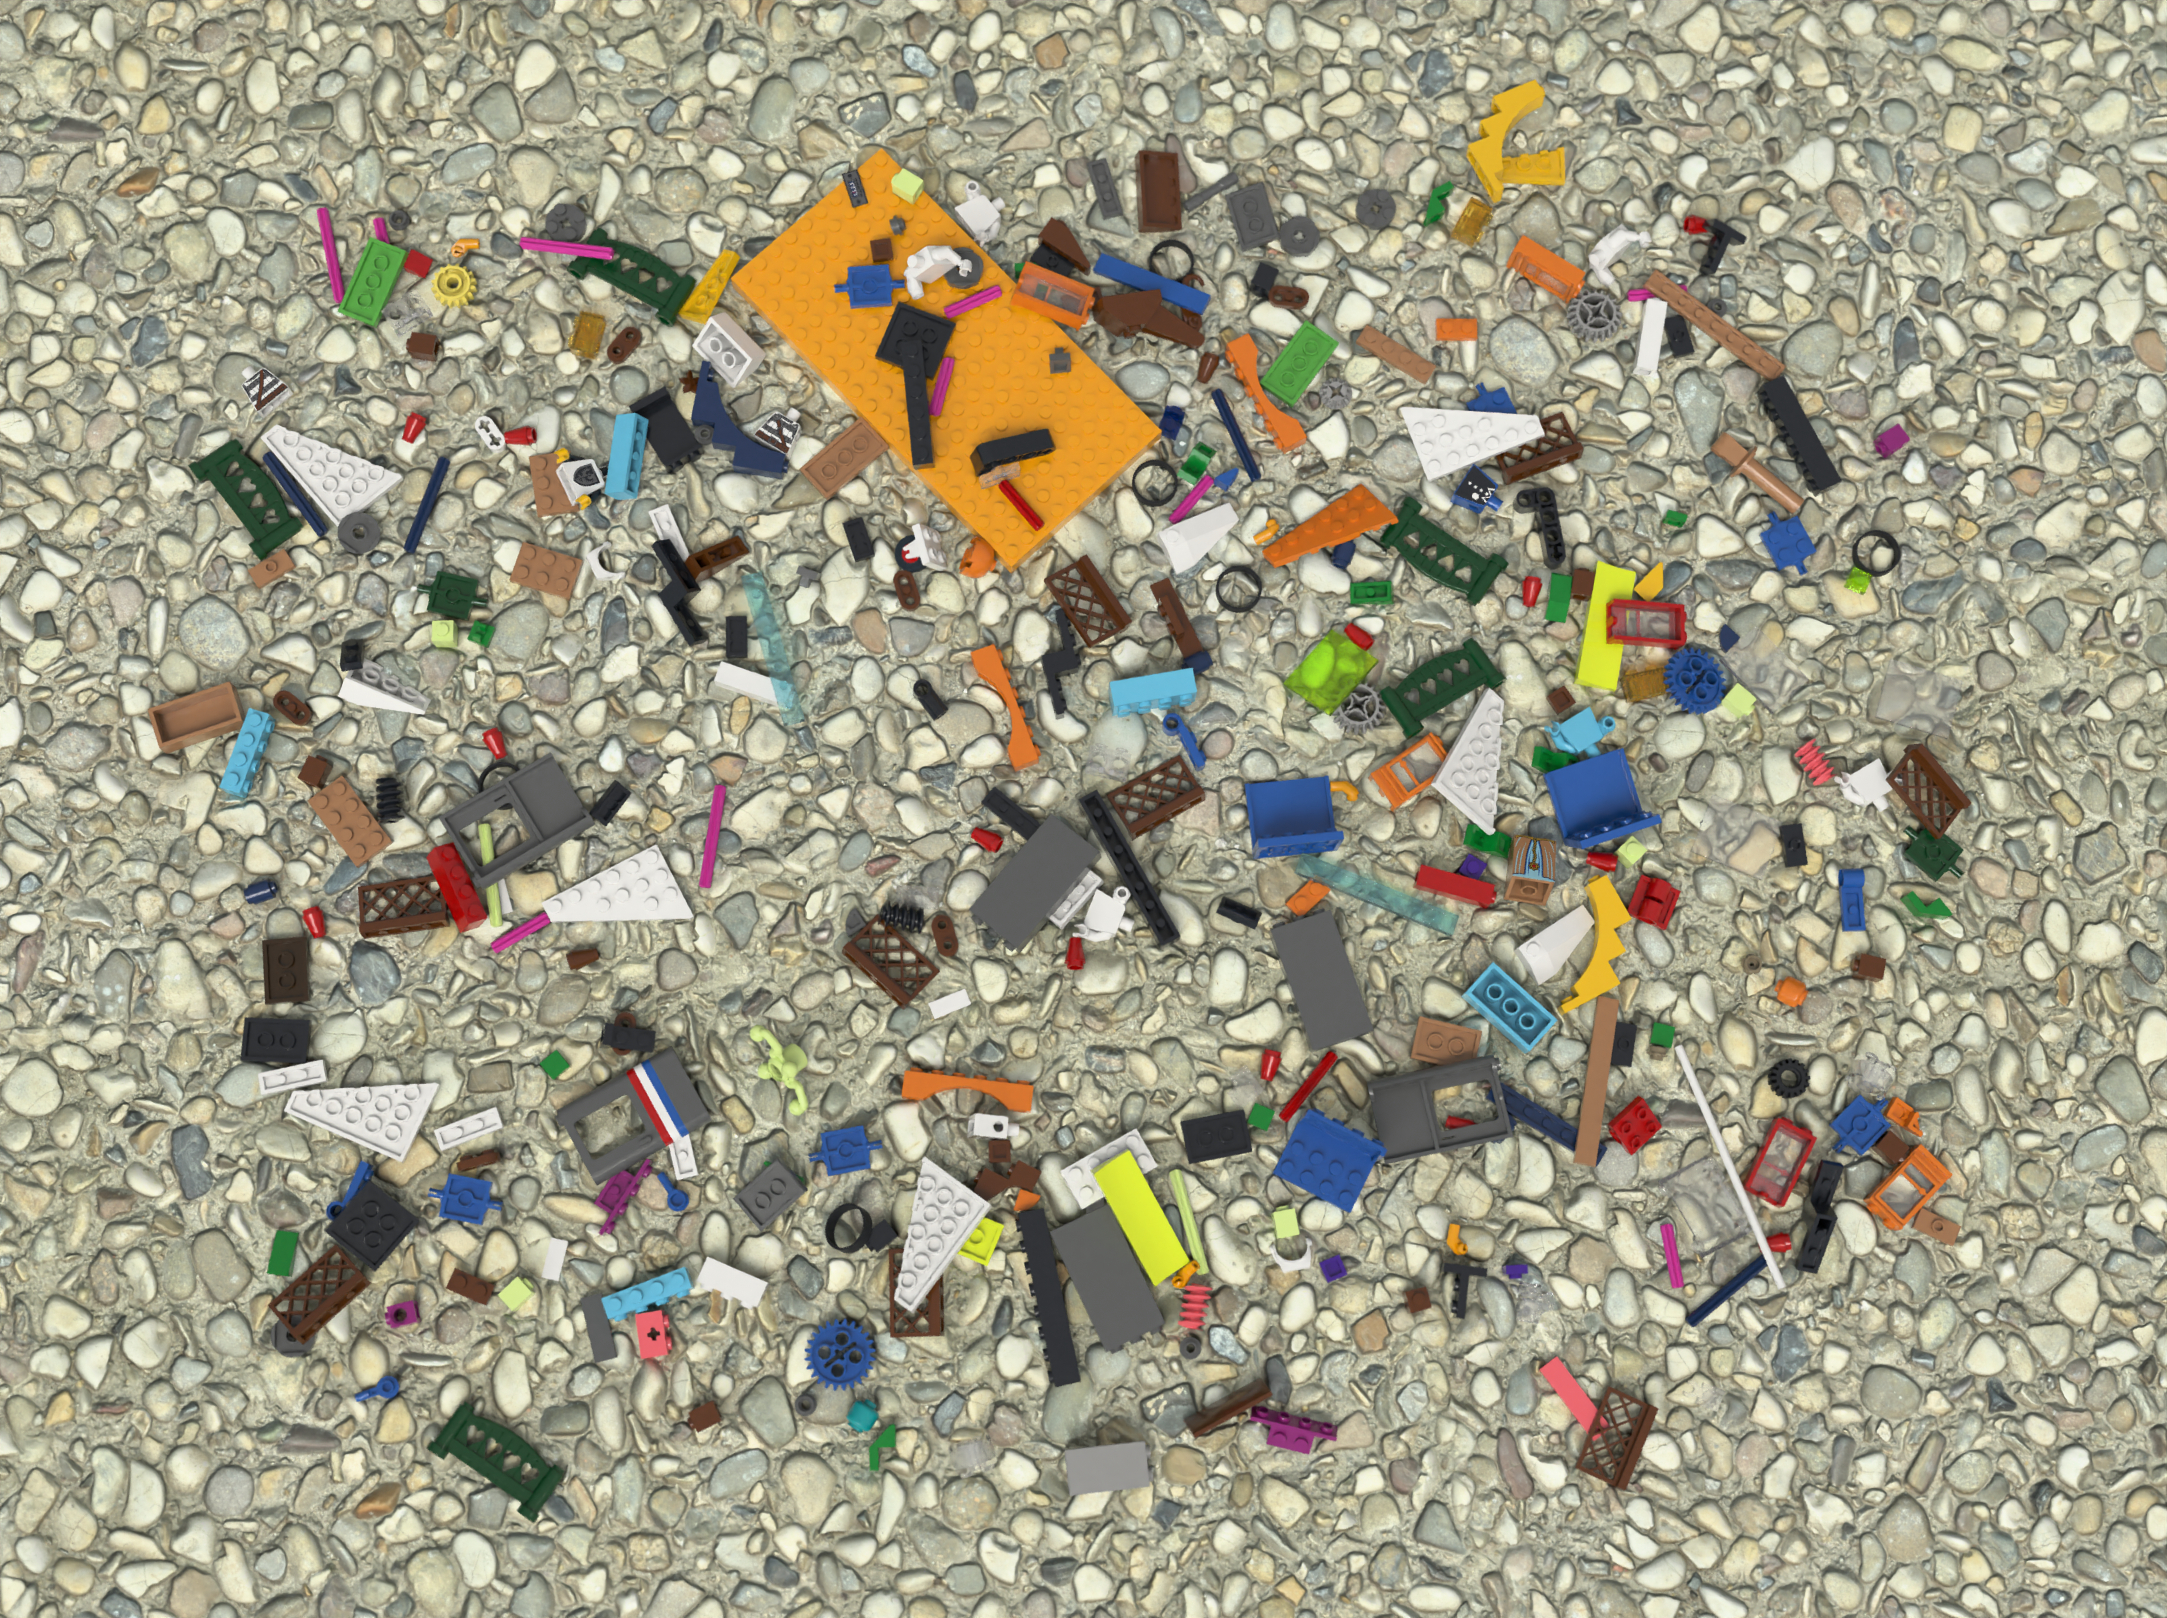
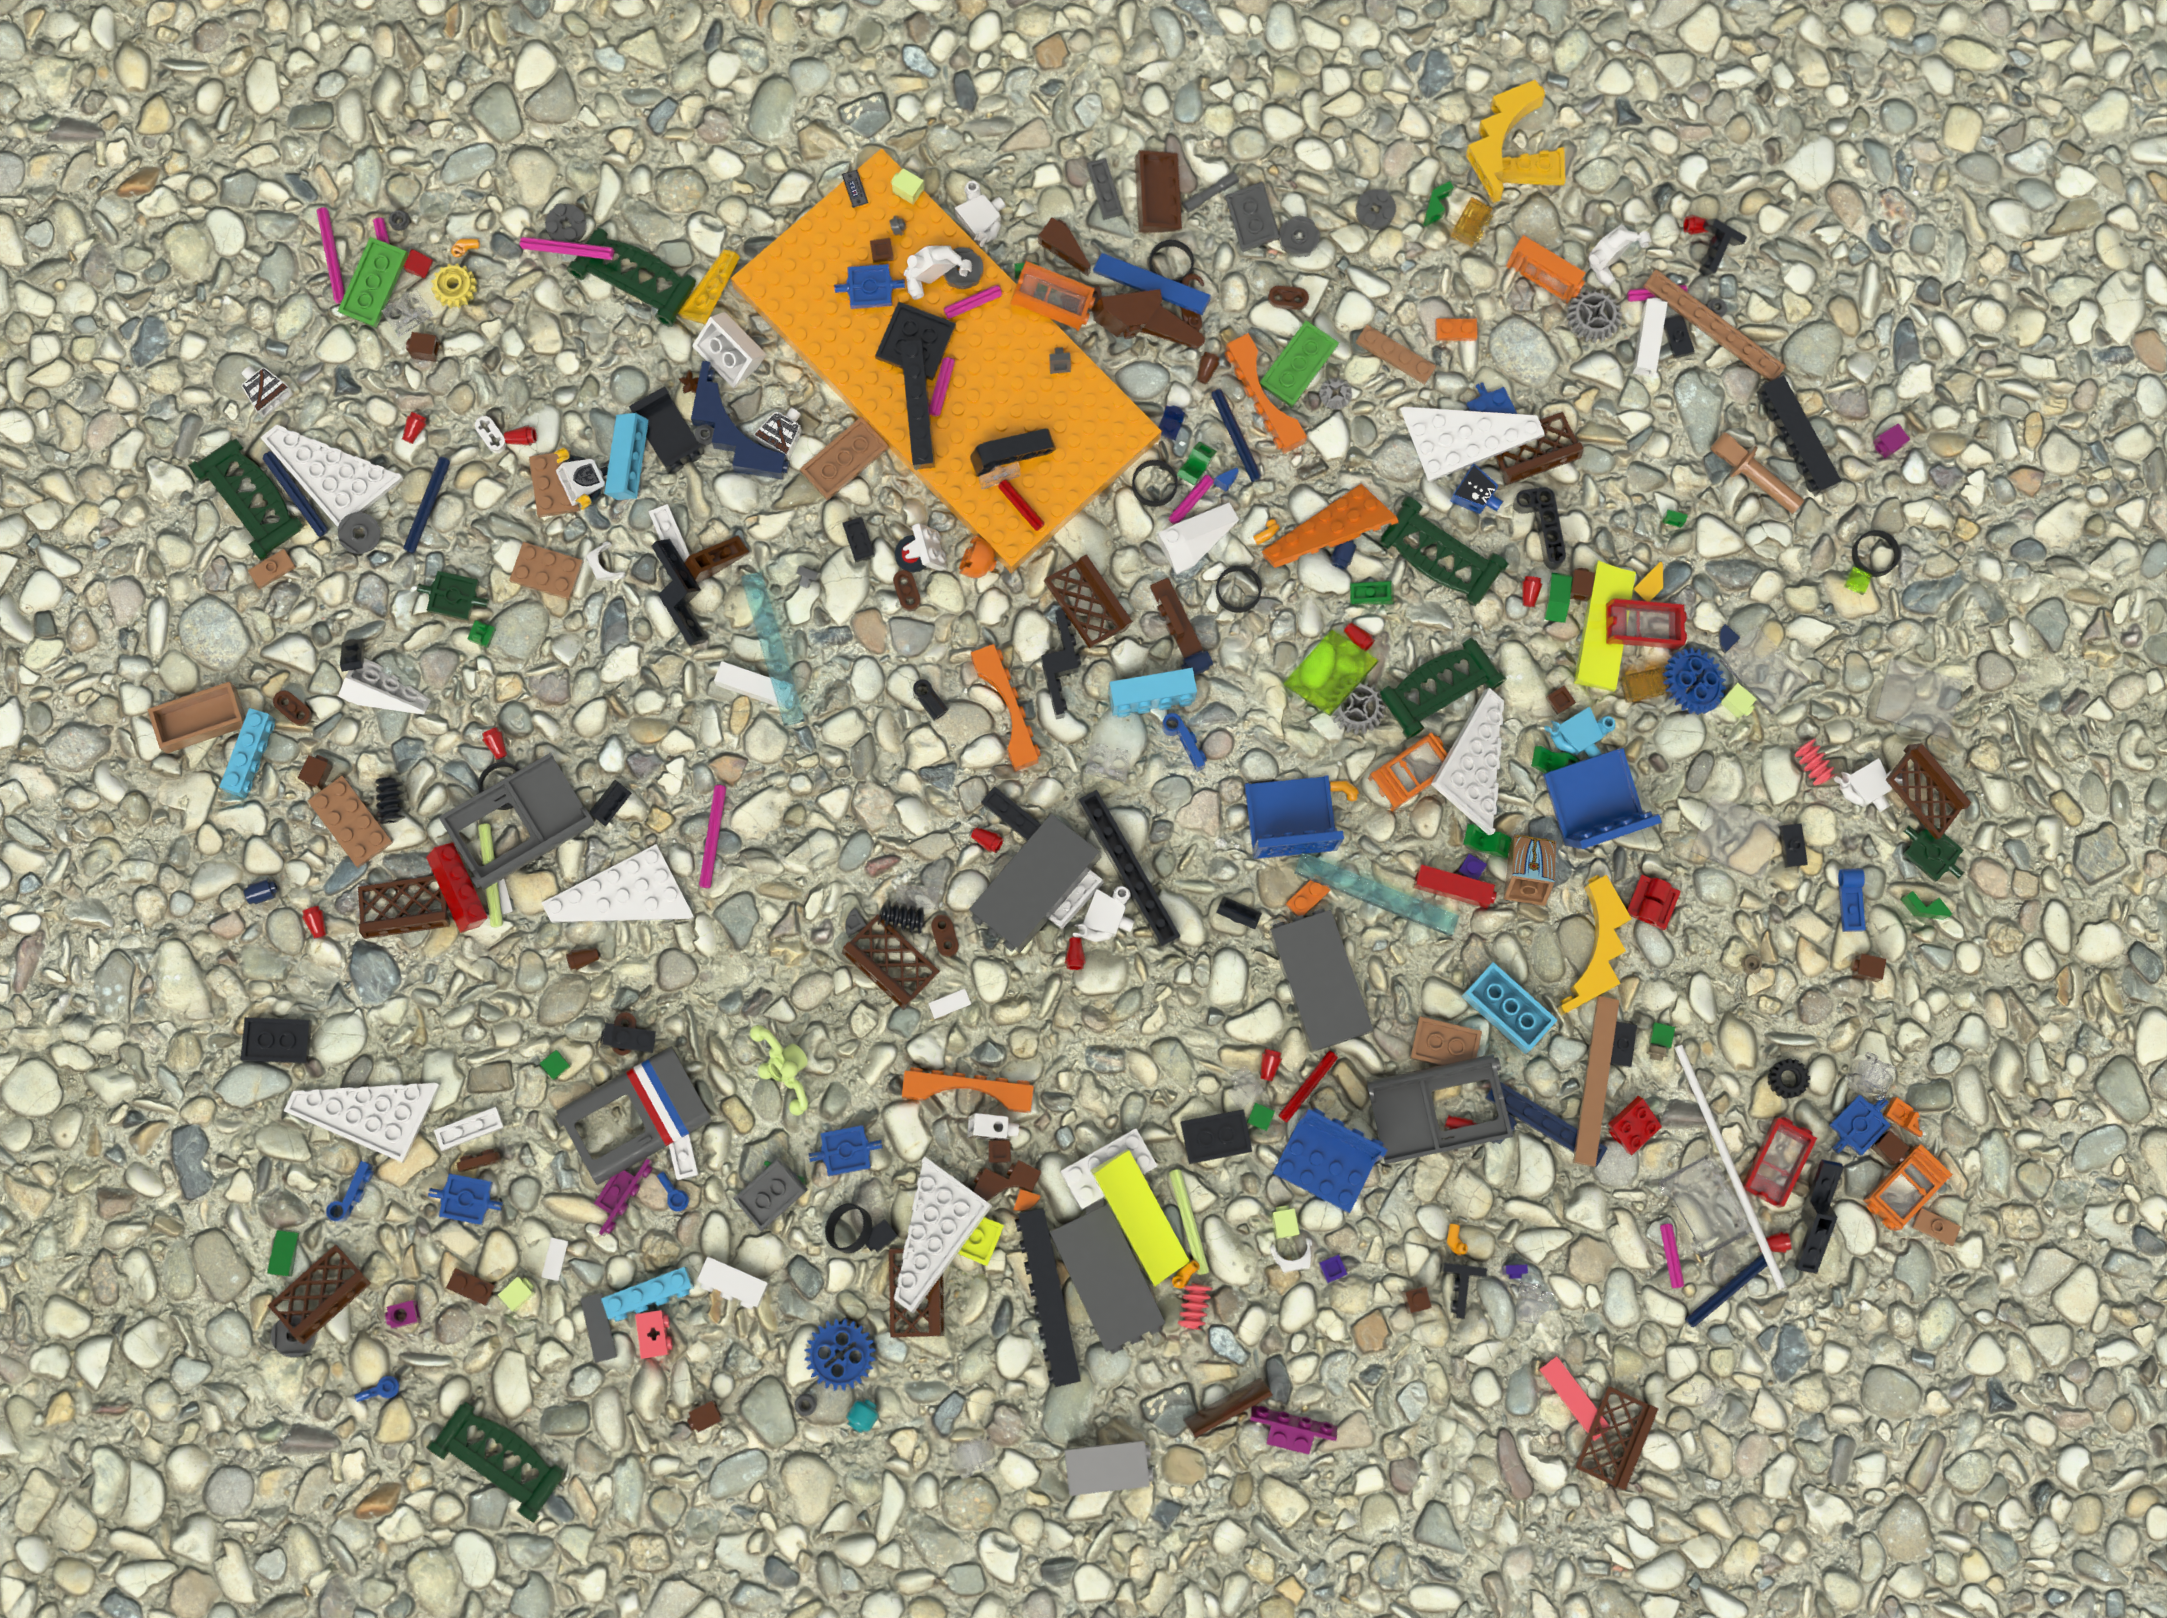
white plate [258,1060,328,1096] -> none
dark brown plate [262,936,310,1005] -> none
black plate [324,1179,420,1272] -> none
yellowish green brick [432,620,458,647] -> none
dark pink axle [491,912,550,953] -> none
clear yellow brick [568,311,607,360] -> none
reddish brown plate [607,327,641,364] -> none
black plate [726,616,748,659] -> none
green slope [869,1424,896,1471] -> none
black plate [1030,243,1075,278] -> none
reddish brown fence [1107,755,1205,841] -> none
dark grey plate [1179,1337,1201,1360] -> none
black brick [1249,262,1279,298] -> none
white wedge [1514,905,1595,986] -> none
red cone [1586,851,1618,873] -> none
yellowish green brick [1613,835,1647,869] -> none
blue plate [1759,511,1817,576] -> none
orange head [1774,976,1809,1008] -> none

